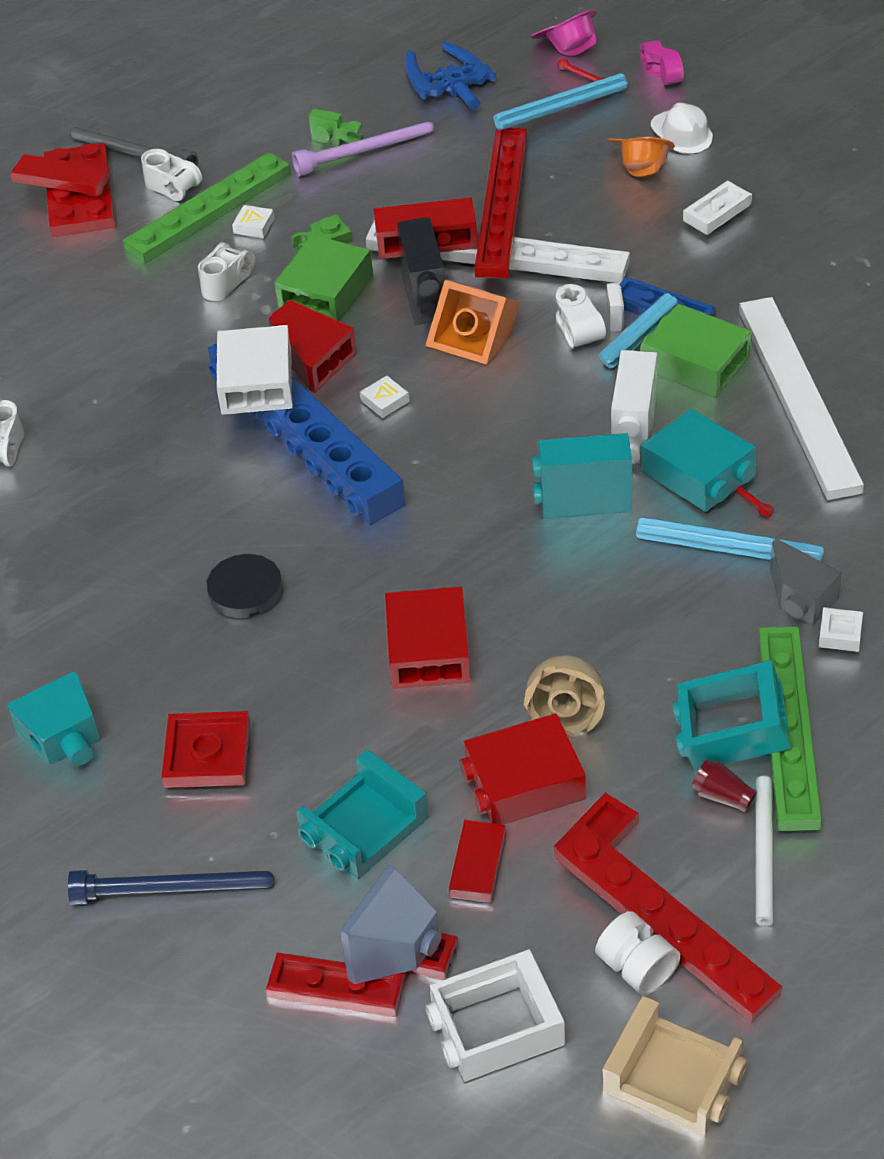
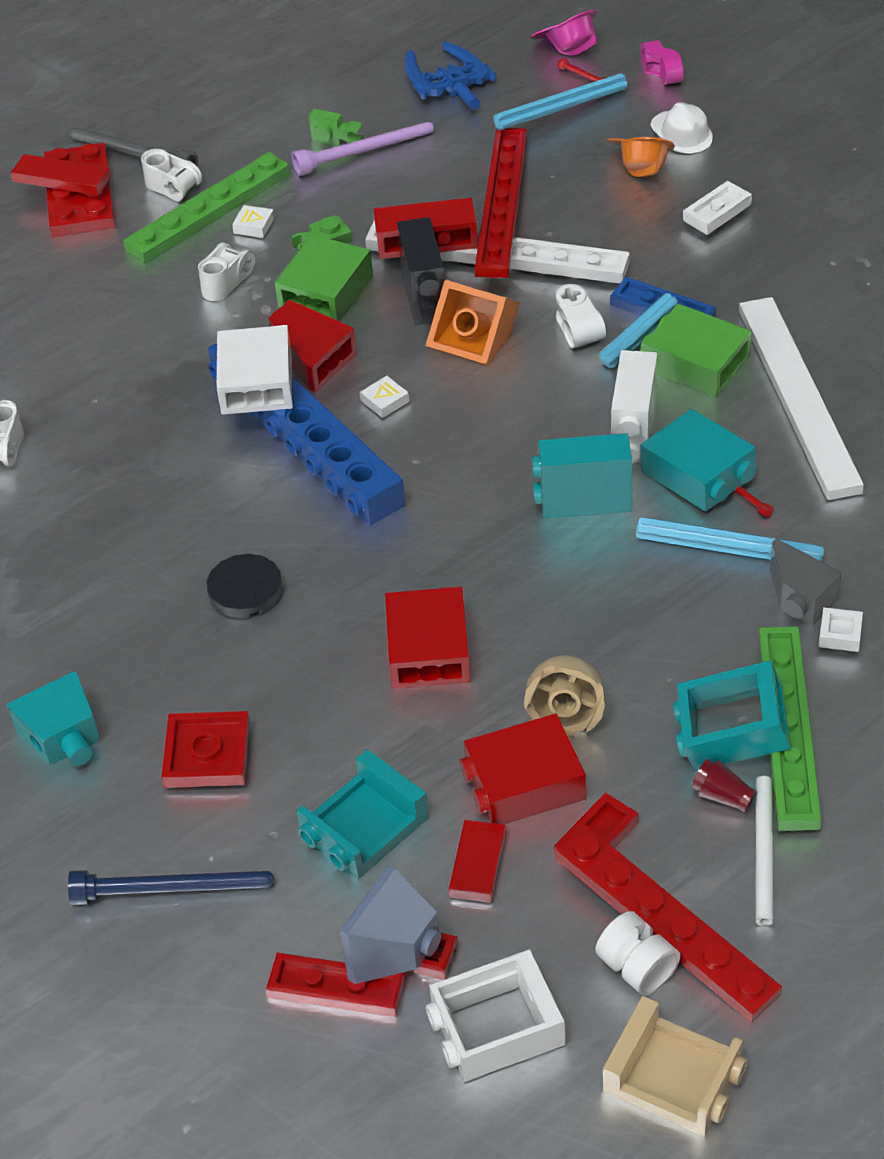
white tile [607,283,624,332] -> none

